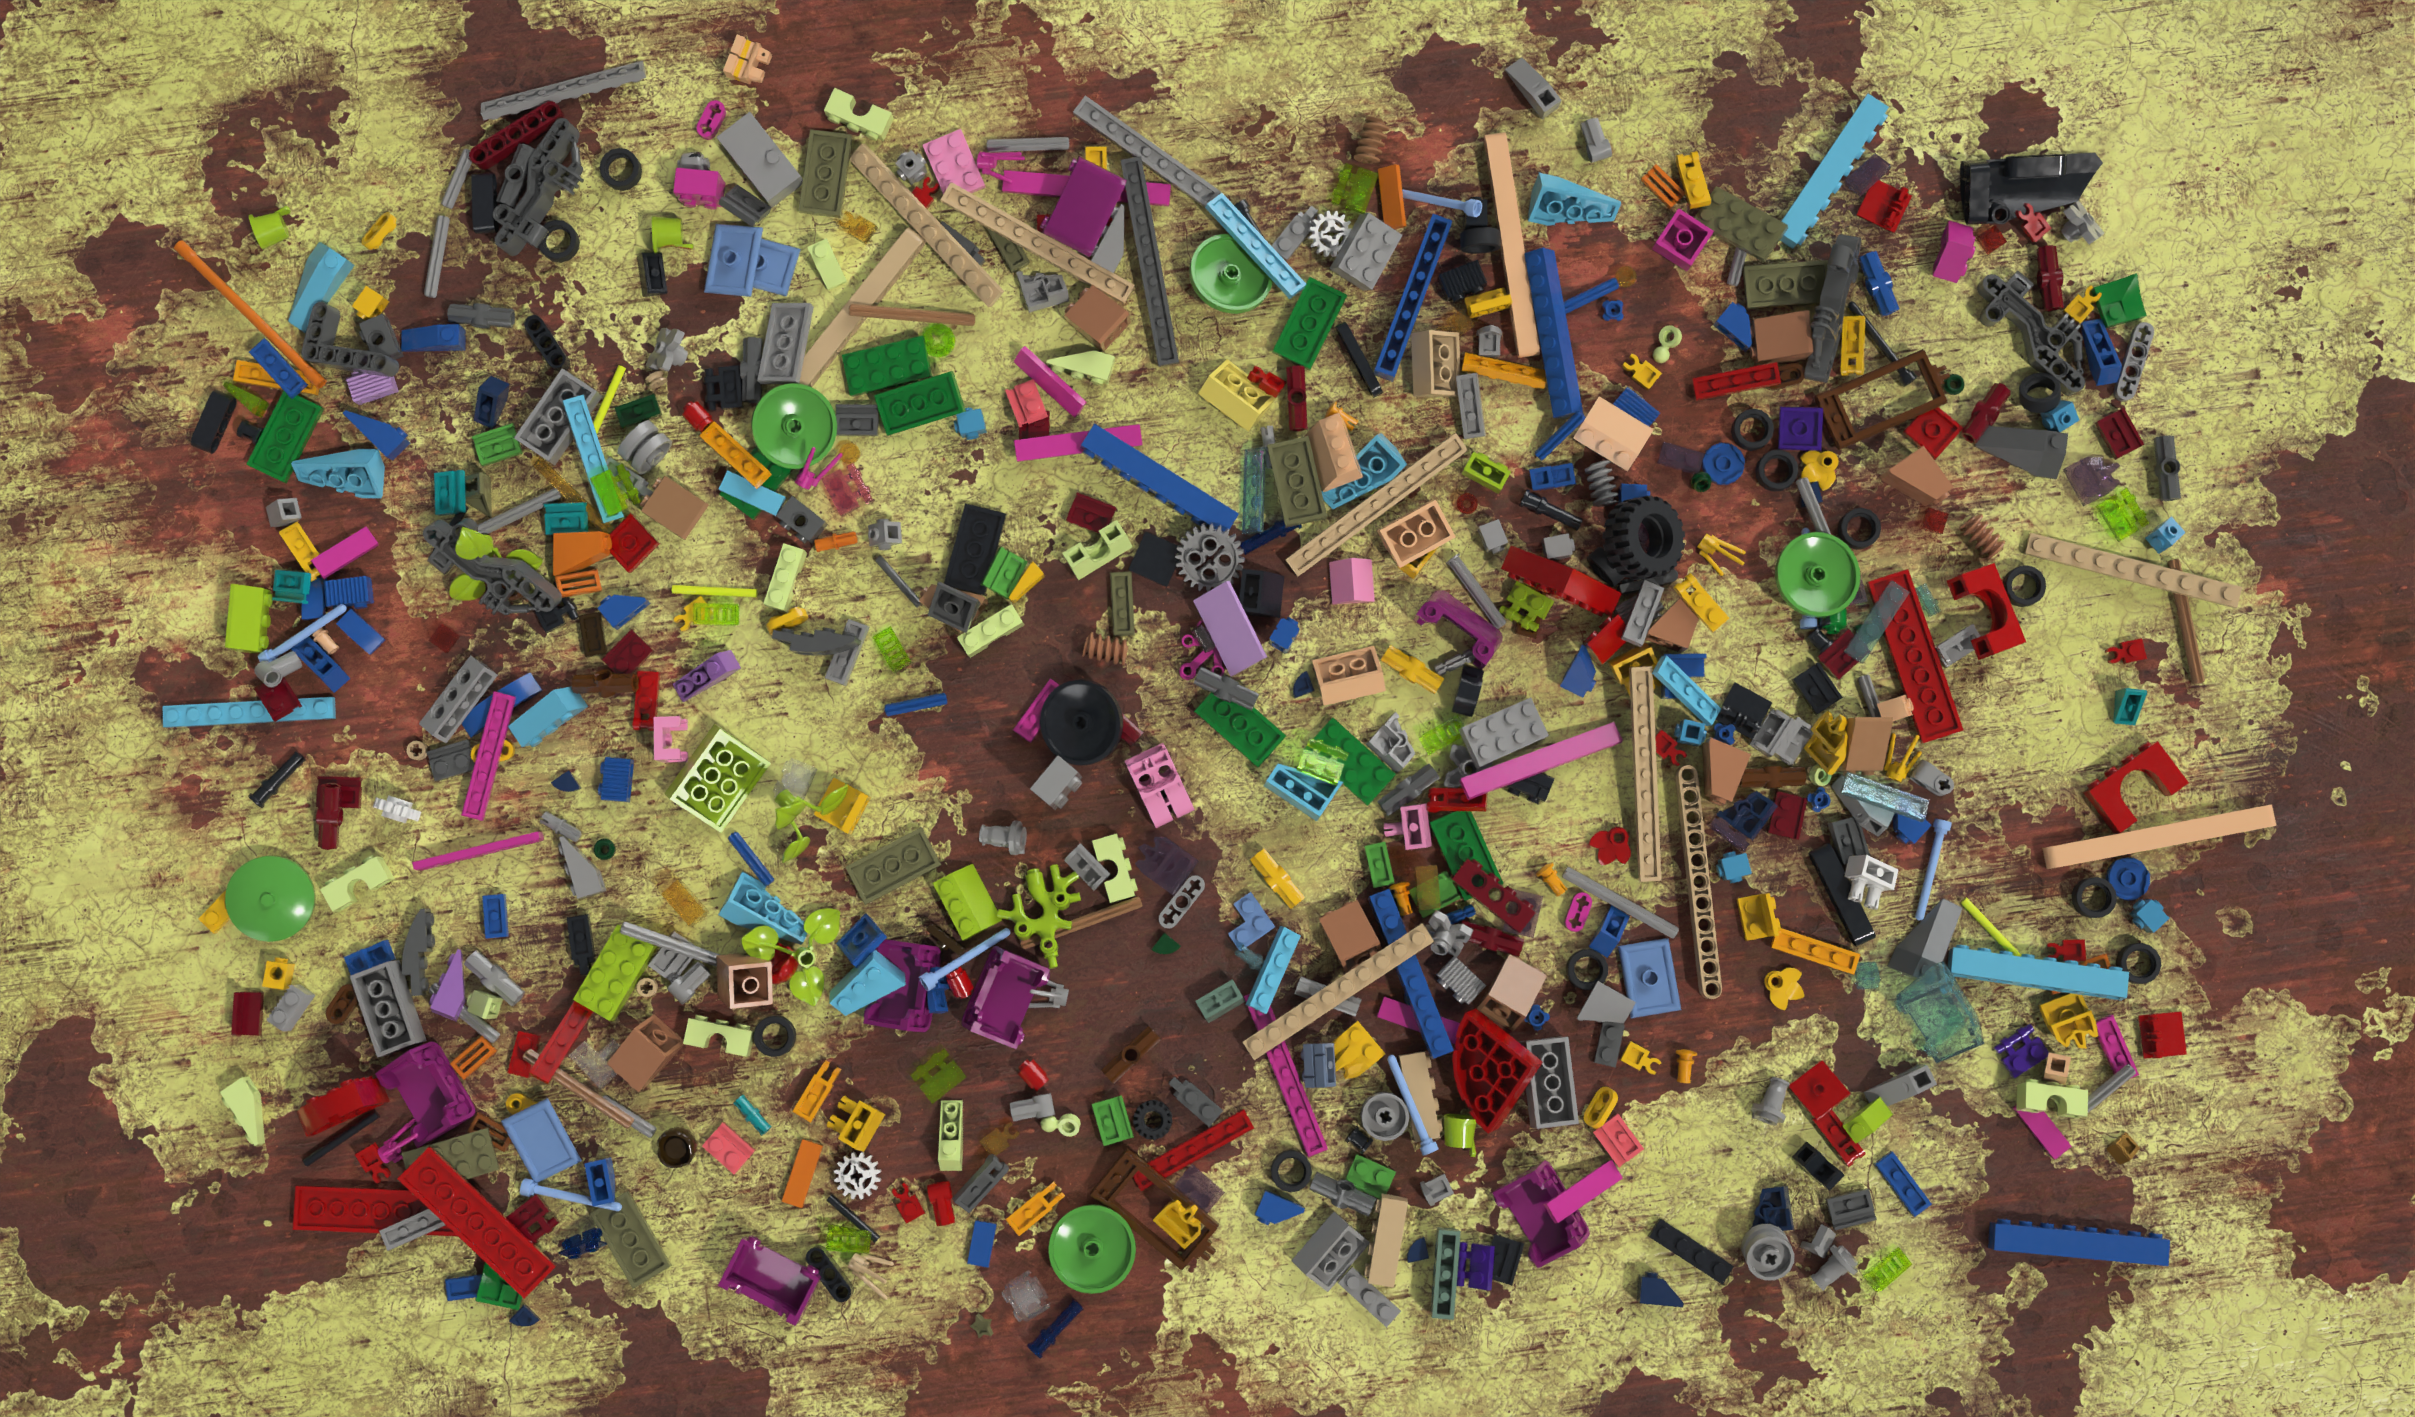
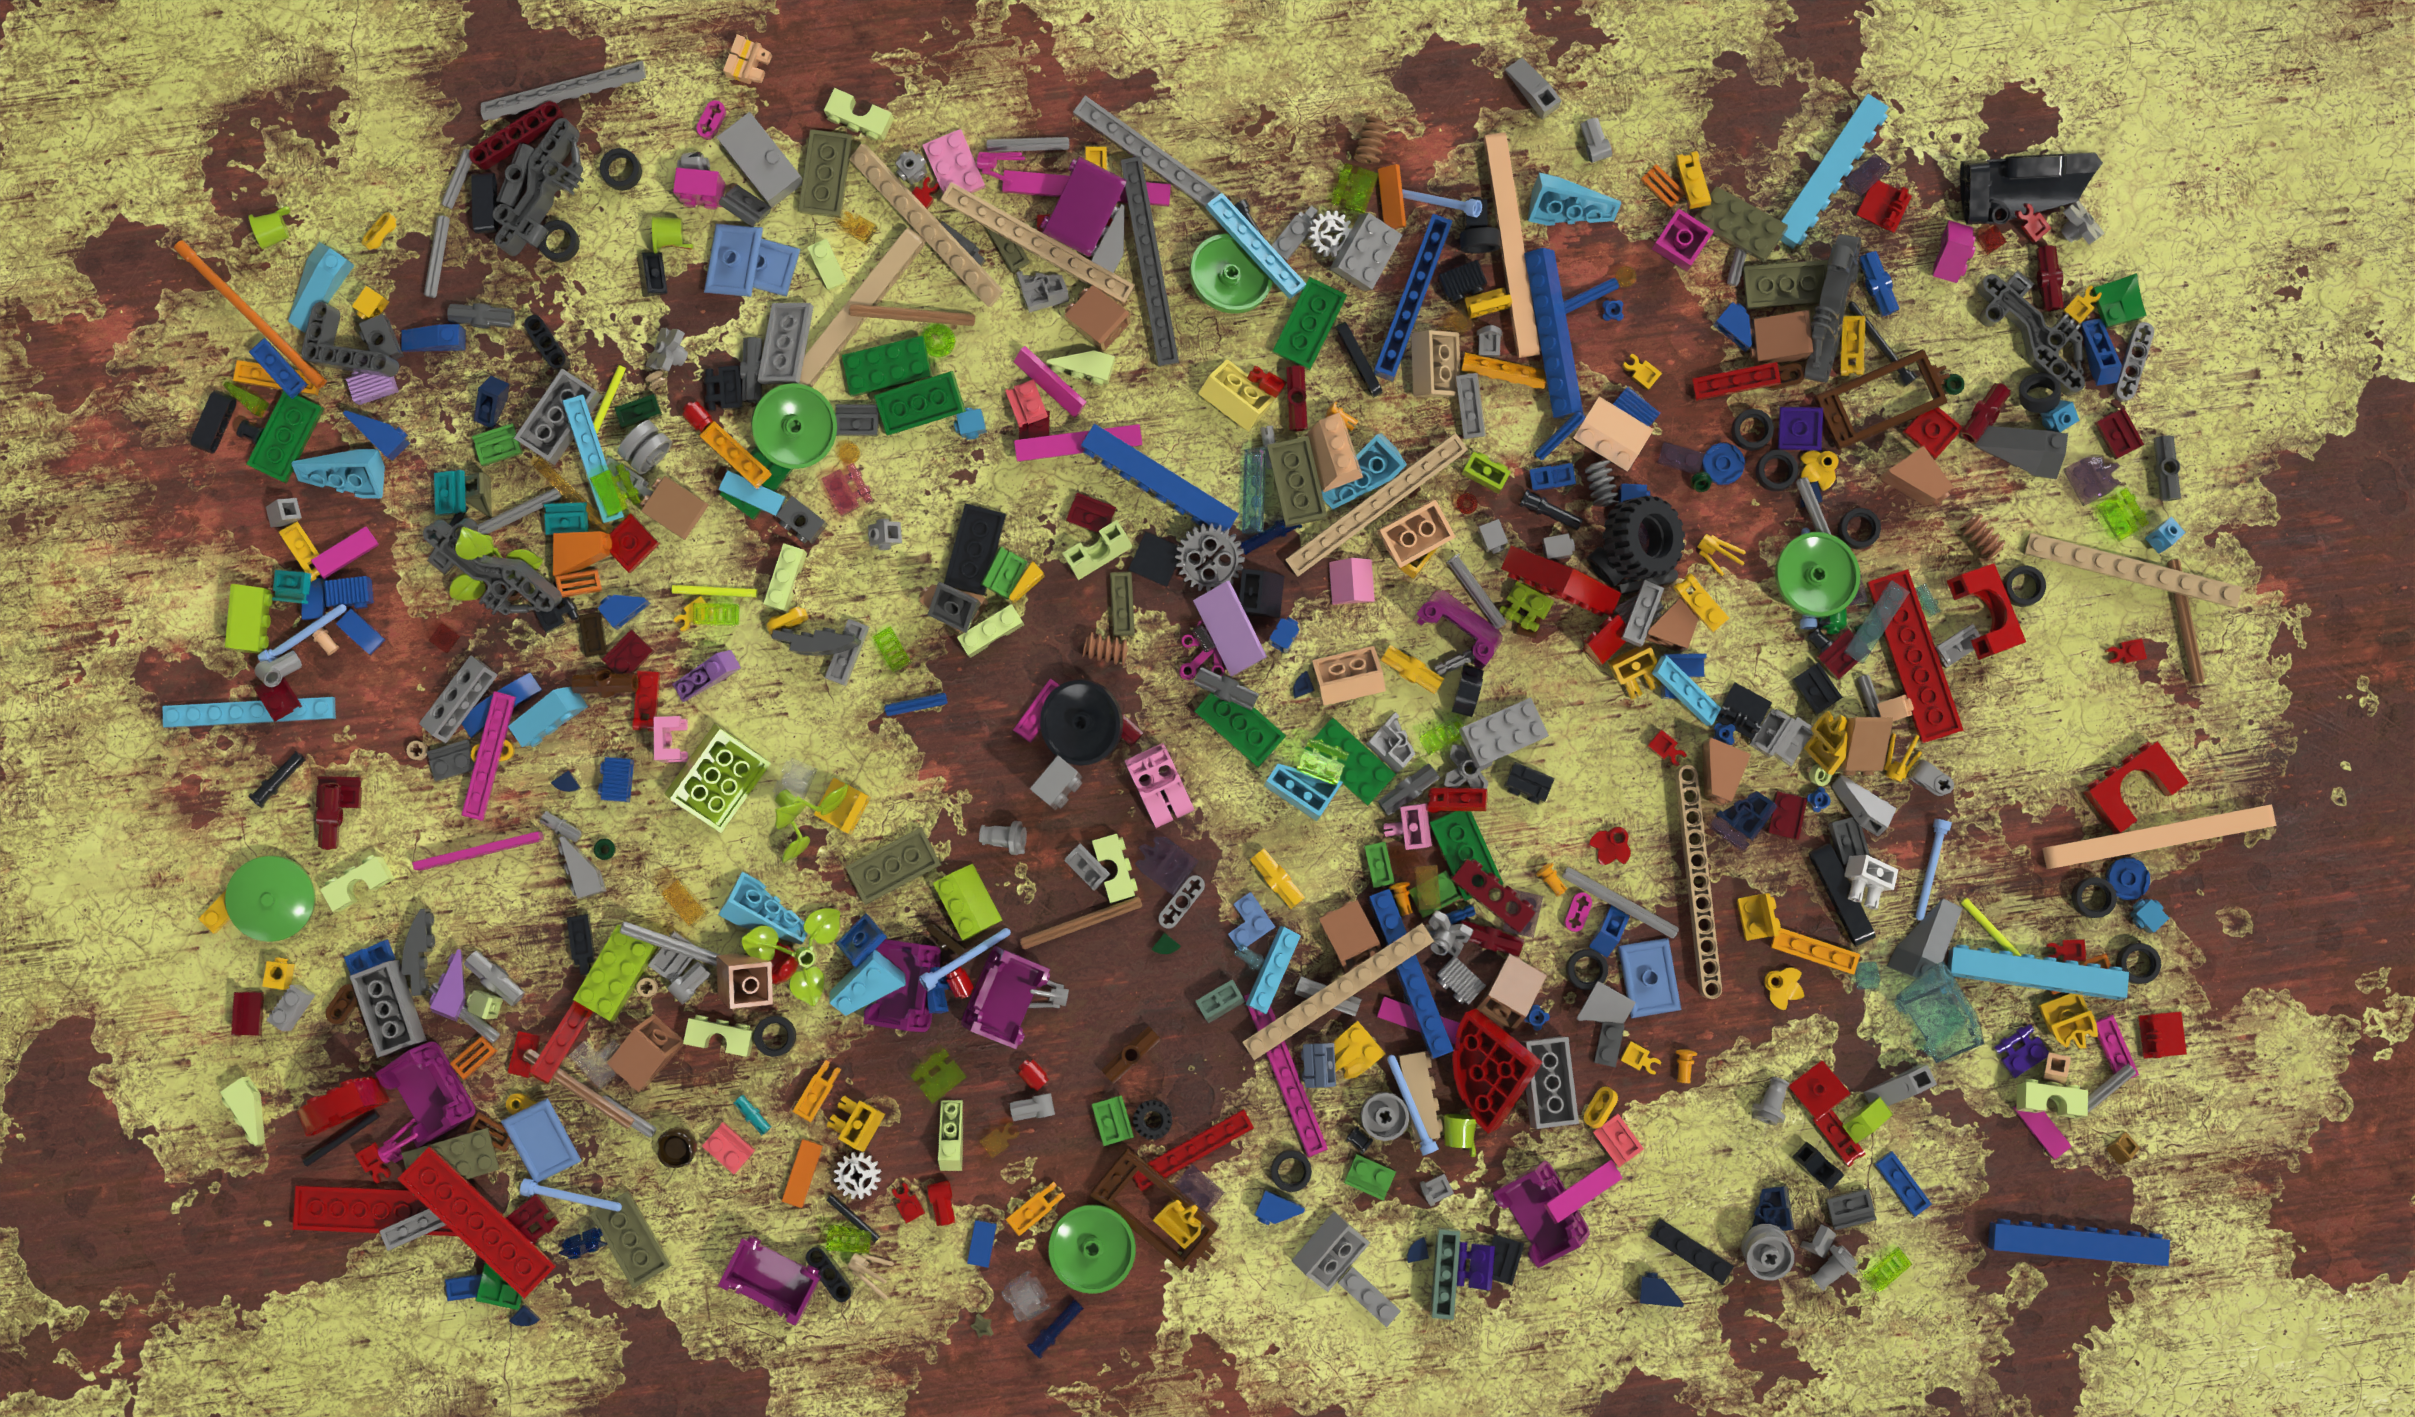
blue slope [290,636,350,693] -> none
white gear [373,795,421,824] -> none
blue plate [482,894,509,939] -> none
blue slope [584,1157,615,1207] -> none
blue axle [728,832,774,886] -> none
dark pink plant [794,447,843,490] -> none
orange axle [814,531,858,552] -> none
dark grey bar [875,556,922,608] -> none
dark grey plate [952,1154,1009,1213] -> none
lime plant [997,865,1081,969] -> none
yellowish green plate [1040,1114,1081,1137] -> none
dark grey hinge [1169,1076,1223,1127] -> none
dark grey piece [1309,1172,1377,1217] -> none
tan brick [1364,1194,1408,1288] -> none
dark pink tile [1459,722,1623,800] -> none
blue slope [1560,645,1596,698] -> none
tan plate [1629,666,1662,882] -> none
yellowish green plate [1653,325,1682,363] -> none
dark azure brick [1674,719,1707,747] -> none
dark azure brick [1716,851,1752,883] -> none
reddish brown piece [1739,766,1806,789] -> none
clear light blue plate [1840,772,1930,822] -> none
blue slope [1892,796,1931,845] -> none
clear red plate [1920,507,1949,535] -> none
teal slope [2113,688,2147,725] -> none

